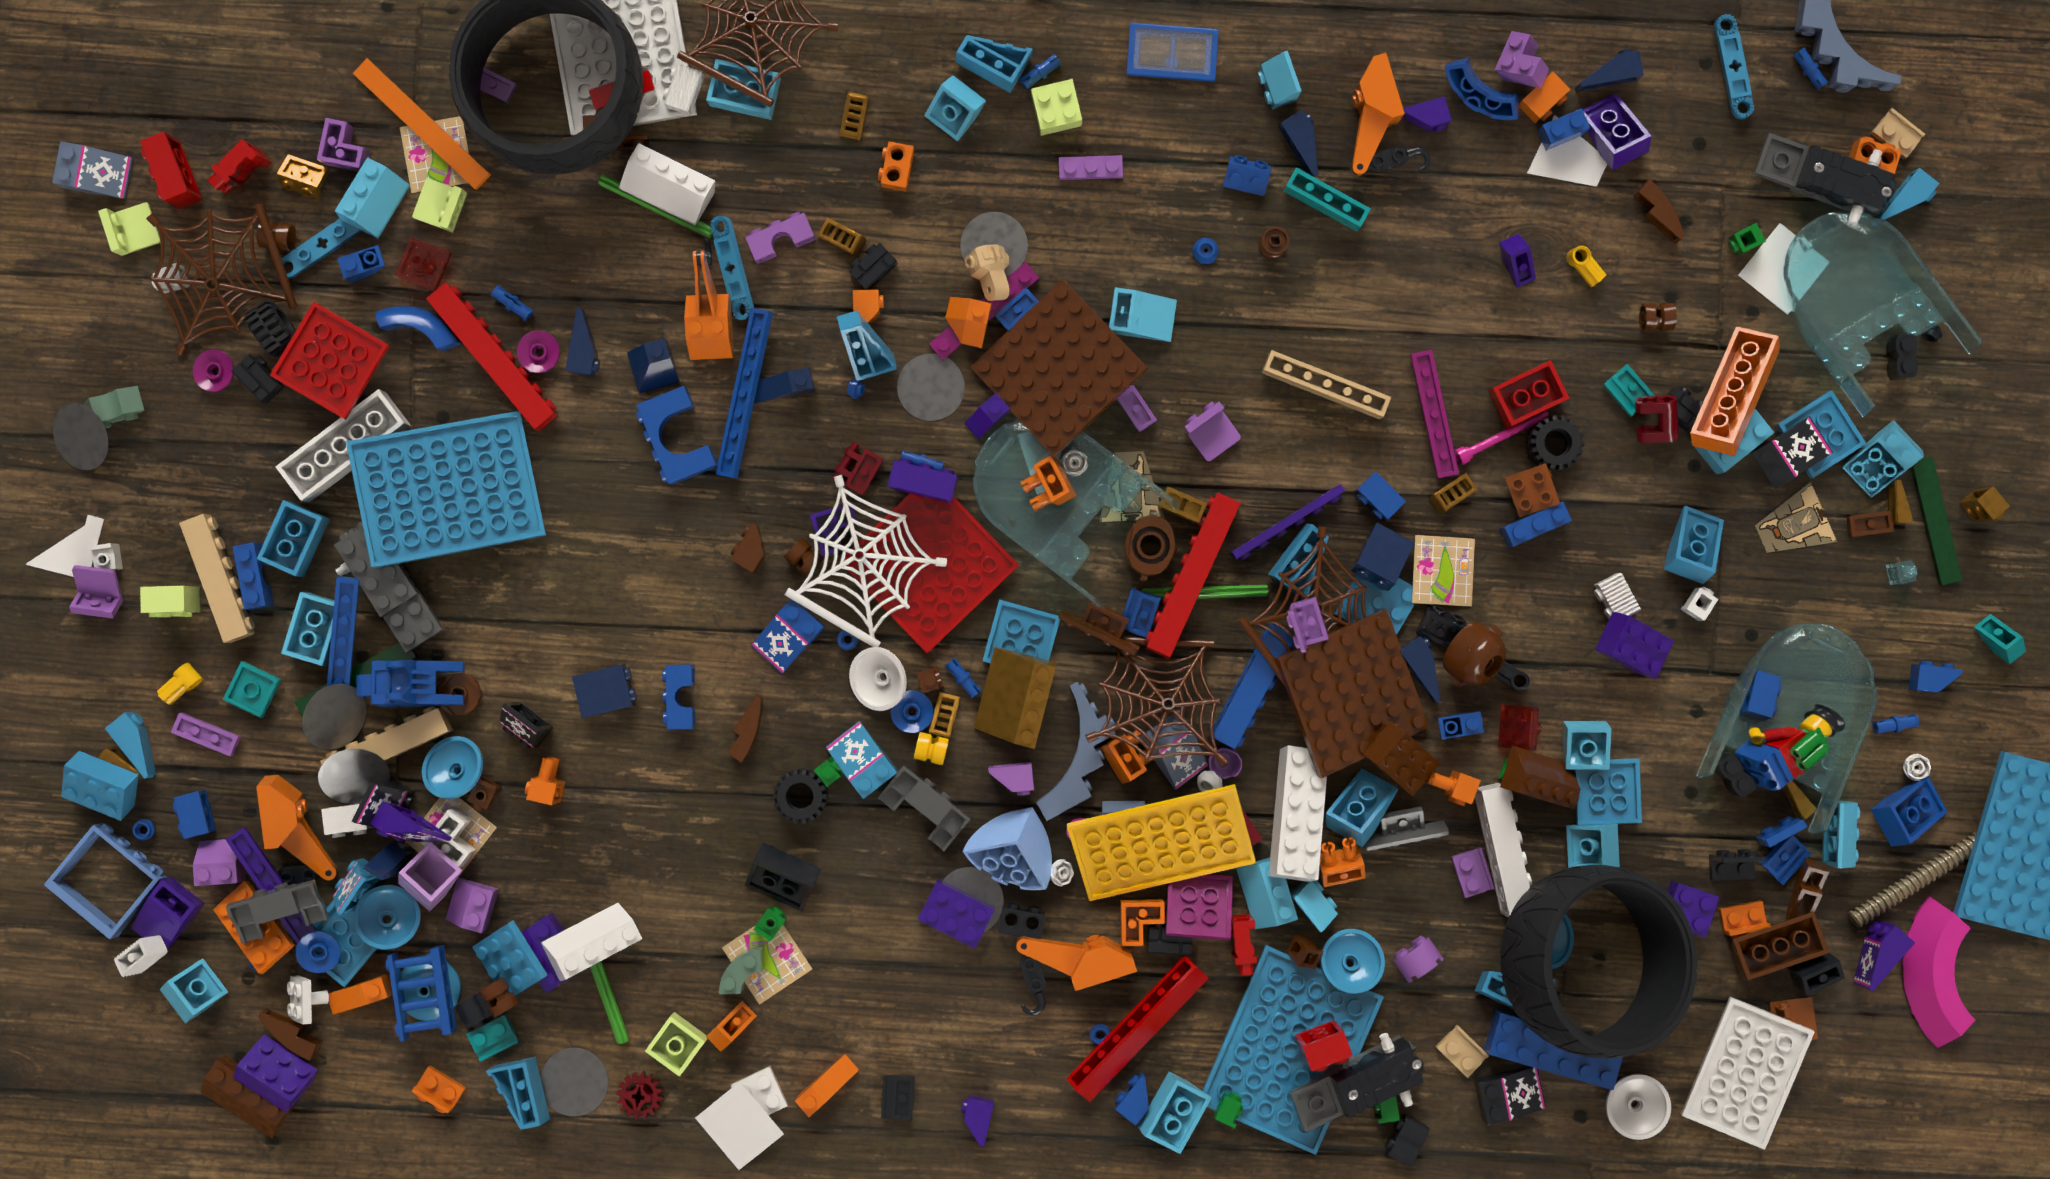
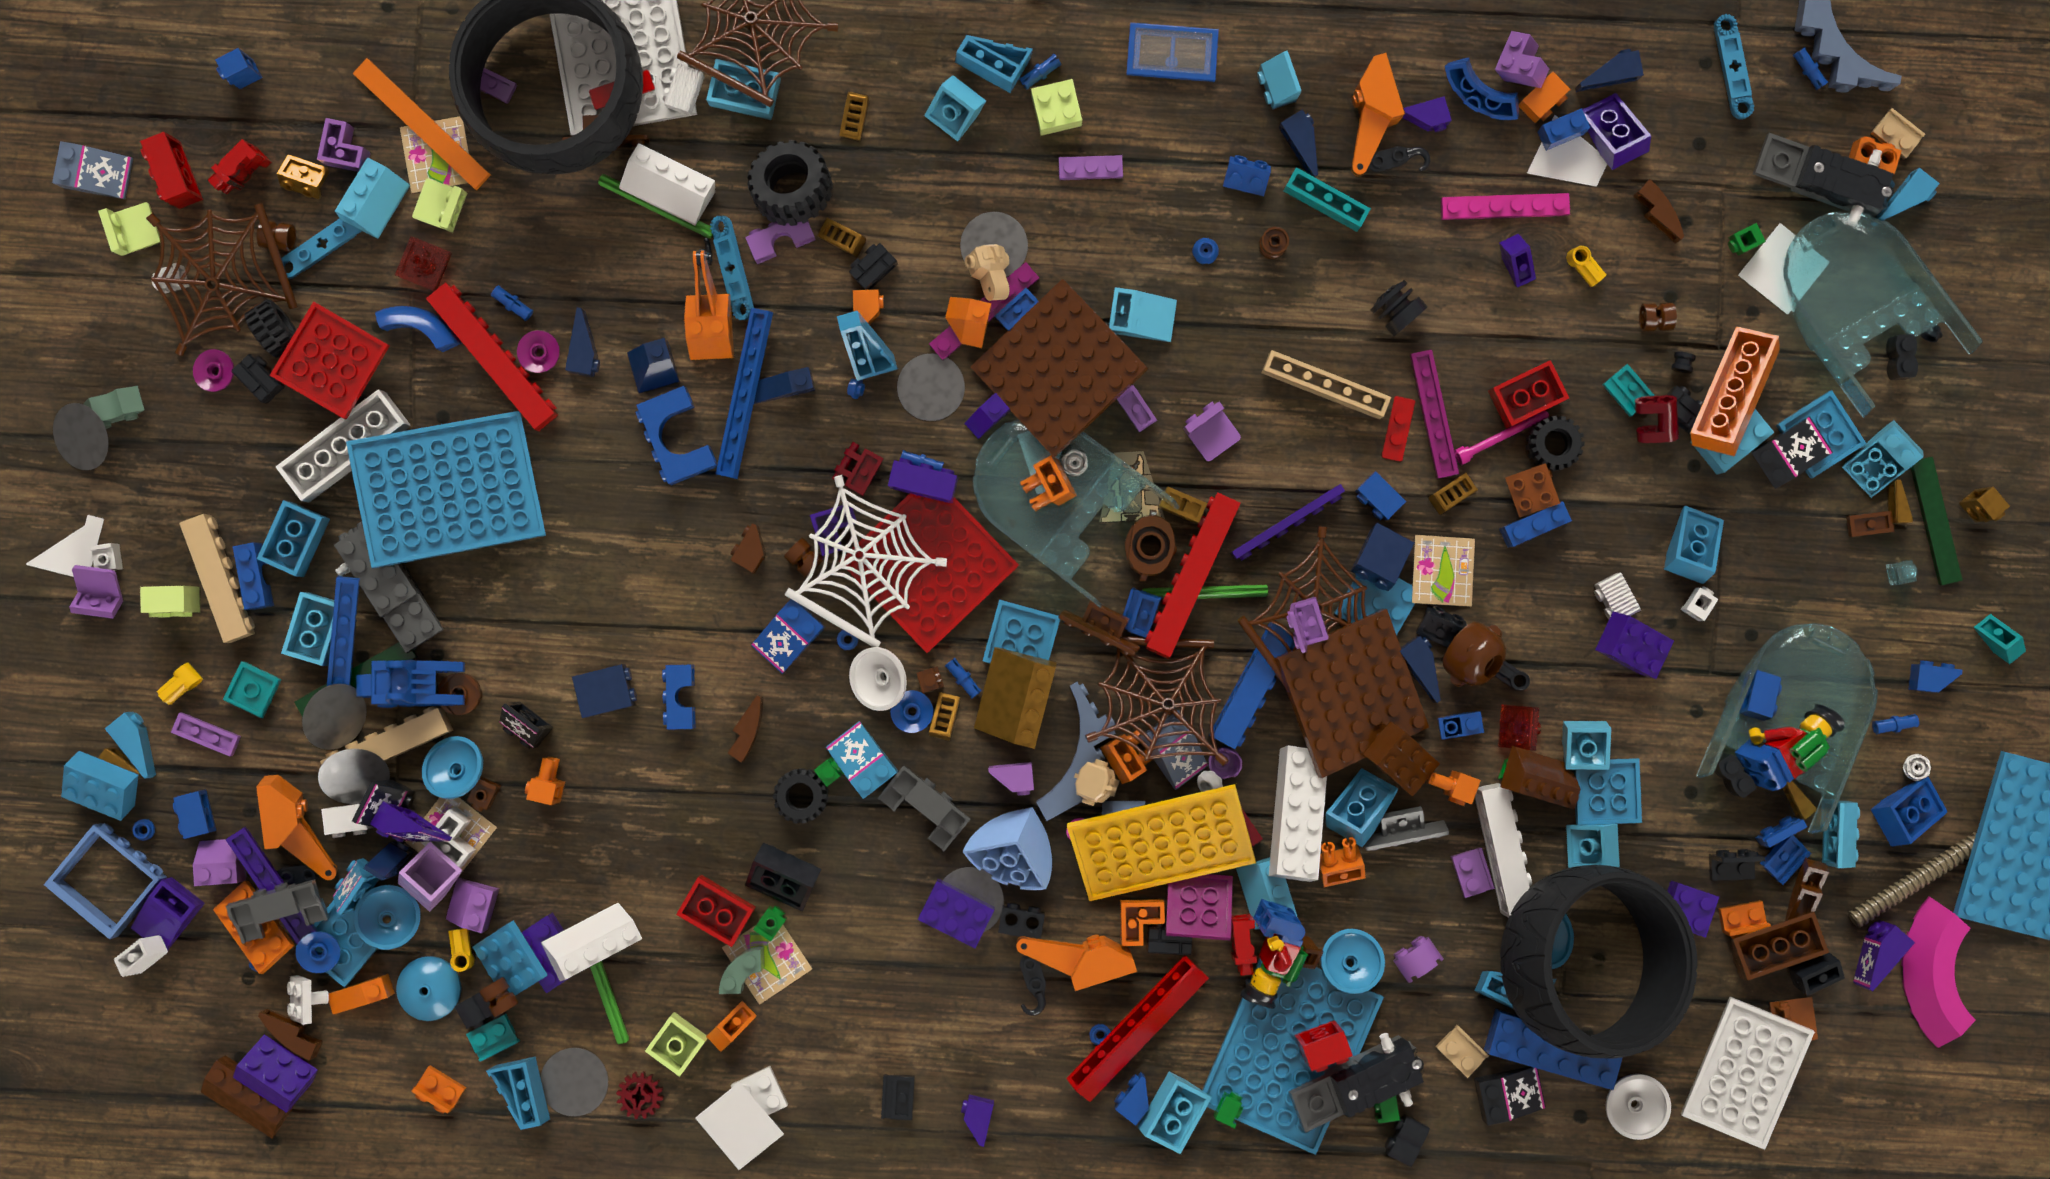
medium azure slope [160,958,228,1024] -> none
blue slope [337,245,386,283] -> none
blue fence [386,945,457,1042] -> none
orange slope [795,1054,859,1117] -> none
orange brick [878,141,914,192] -> none
yellow wheel [914,732,949,766] -> none
white plate [1050,859,1074,886] -> none
dark azure wedge [1268,523,1329,600] -> none
medium azure slope [1290,880,1338,932] -> none
sticker [1755,482,1837,553] -> none
none -> blue brick [215,48,263,89]
none -> yellow piece [449,928,475,972]
none -> red brick [676,875,756,947]
none -> black tyre [747,140,833,226]
none -> tan piece [1074,759,1120,806]
none -> piece [1241,899,1308,1009]
none -> black wheel [1370,280,1428,336]
none -> red piece [1382,396,1415,462]
none -> dark pink plate [1441,193,1570,220]
none -> black wheel [1671,352,1696,374]

